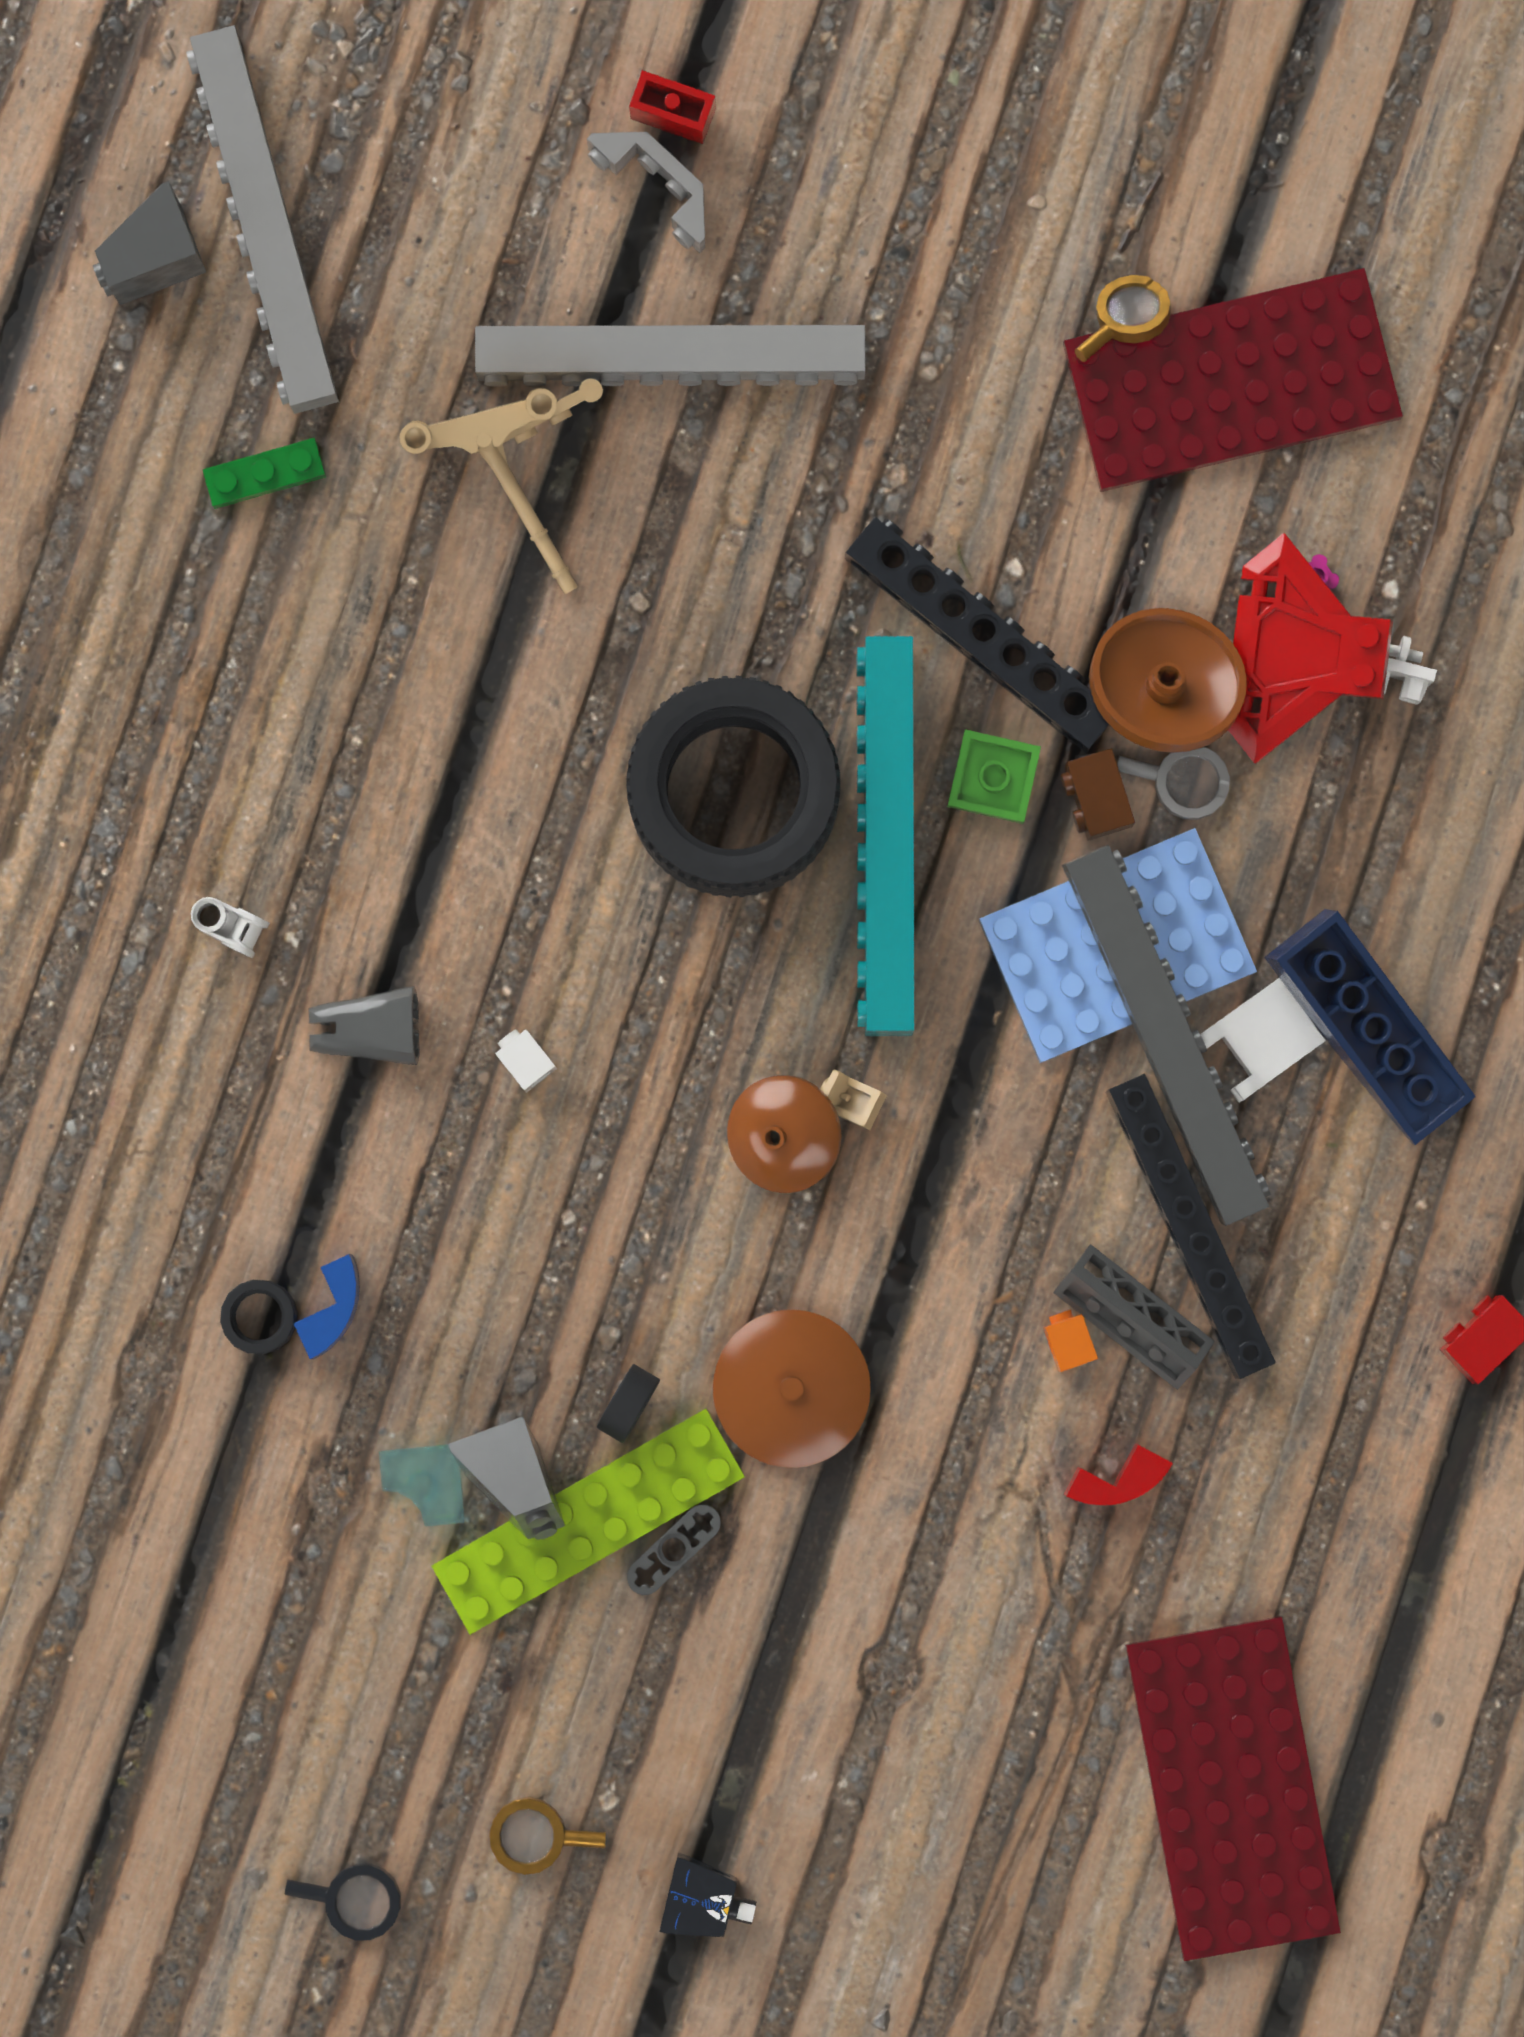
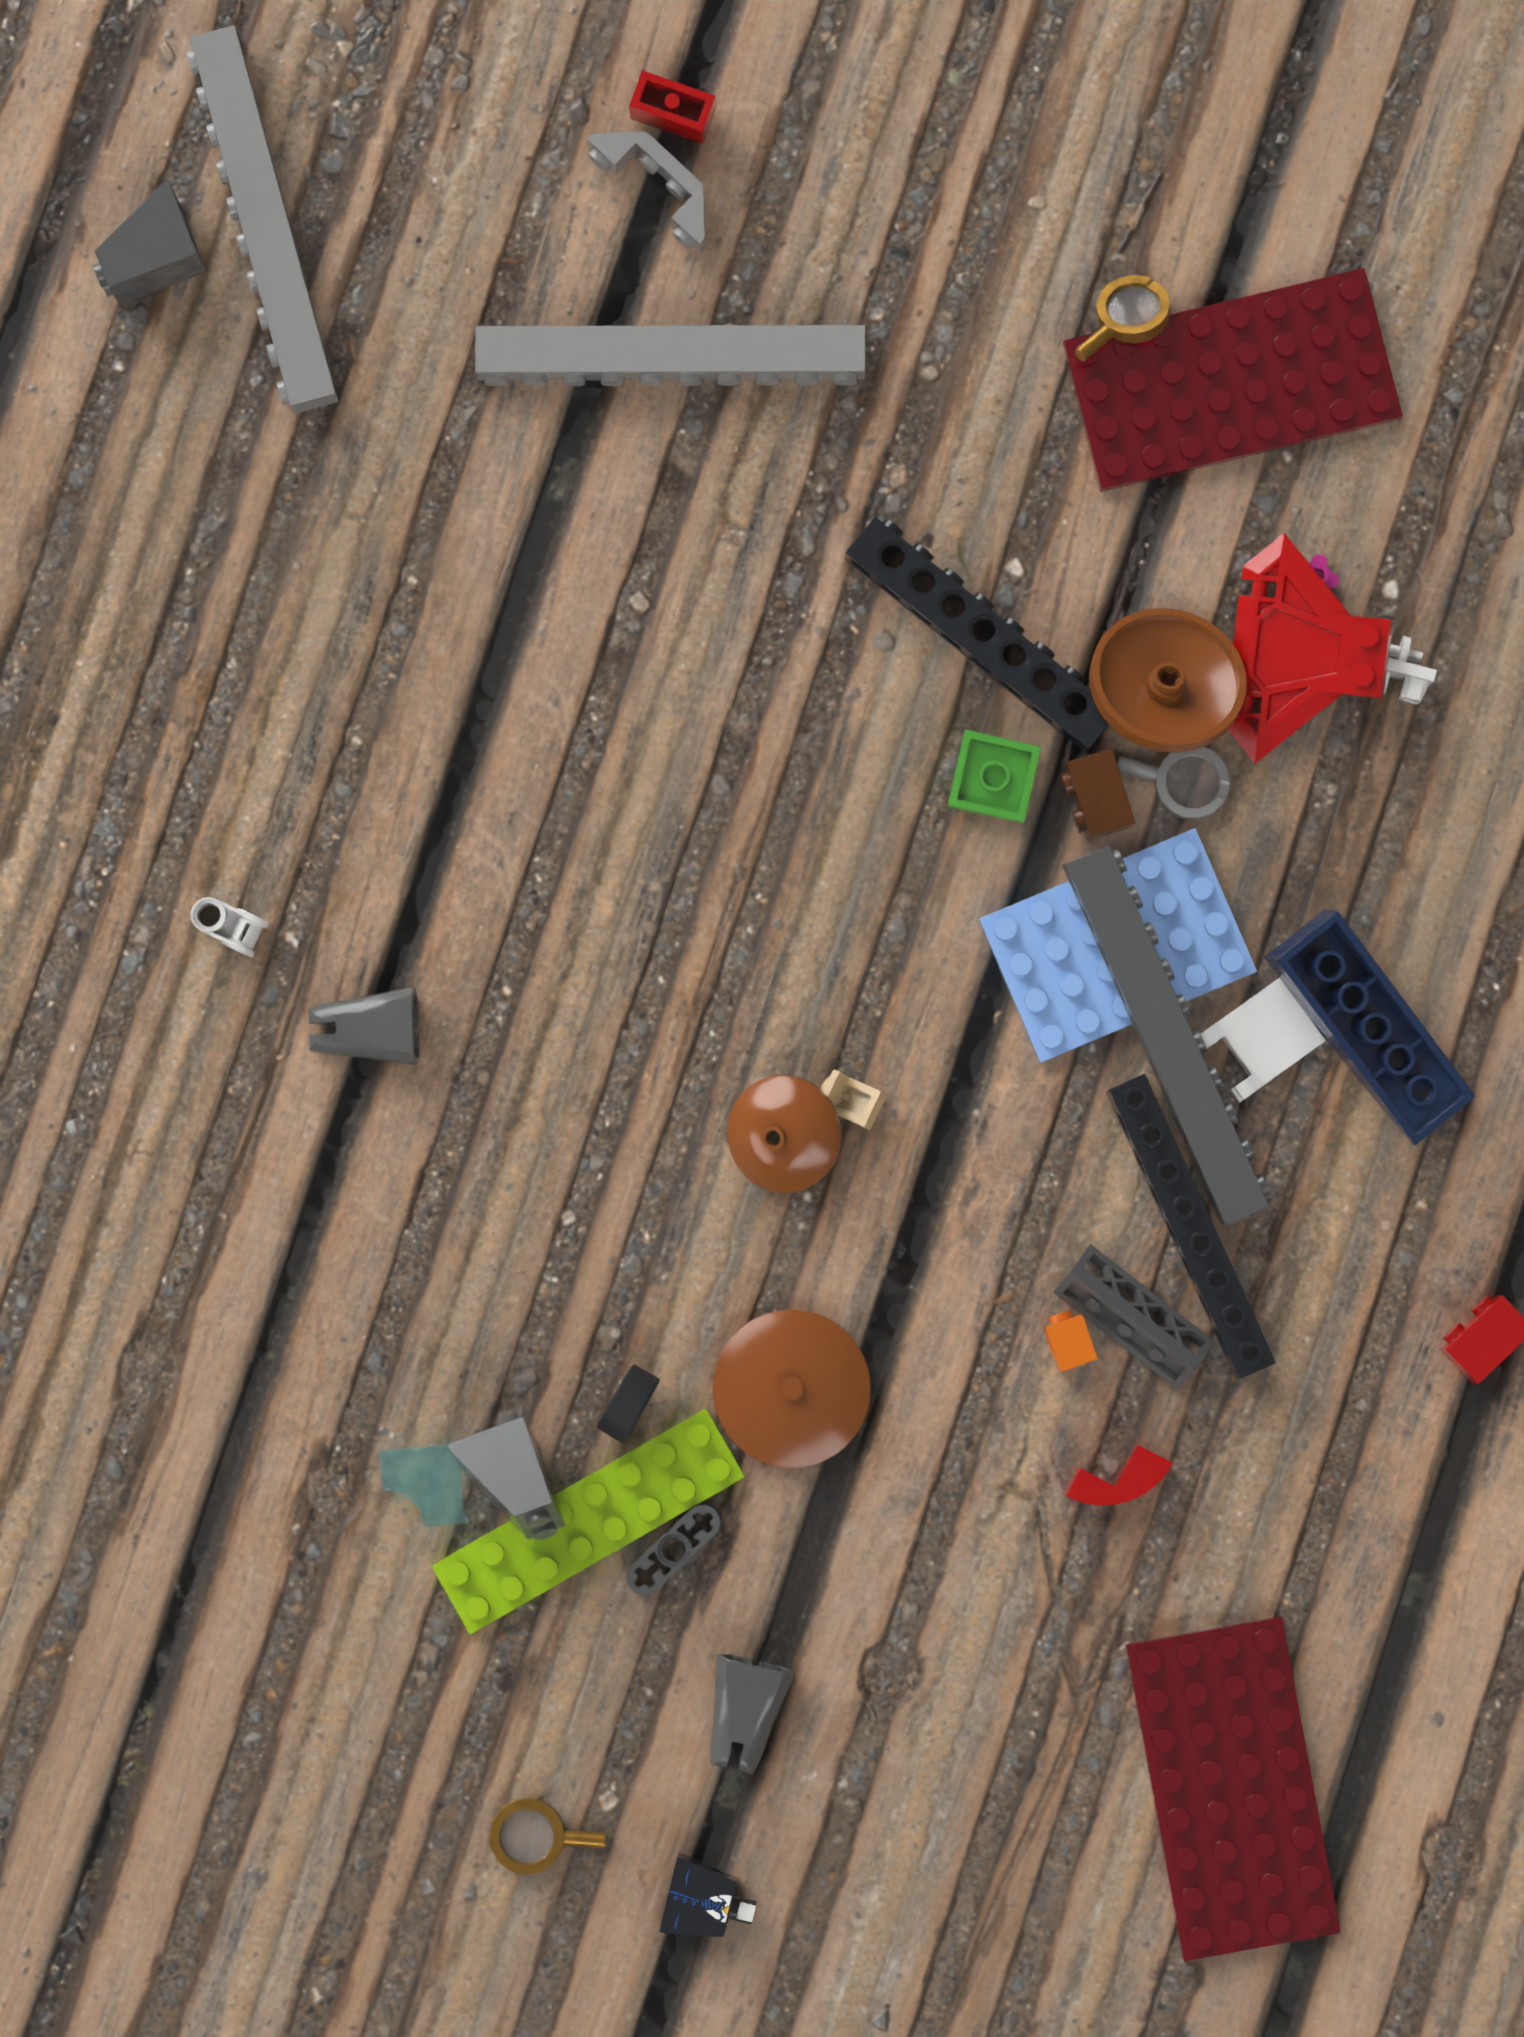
green plate [202,438,326,509] -> none
black tyre [220,1280,298,1354] -> none
piece [285,1864,401,1941] -> none
blue brick [293,1254,360,1359] -> none
tan piece [400,378,603,594] -> none
white brick [495,1029,557,1093] -> none
black tyre [626,675,840,898] -> none
teal brick [856,636,914,1036] -> none
none -> dark grey piece [711,1654,795,1774]

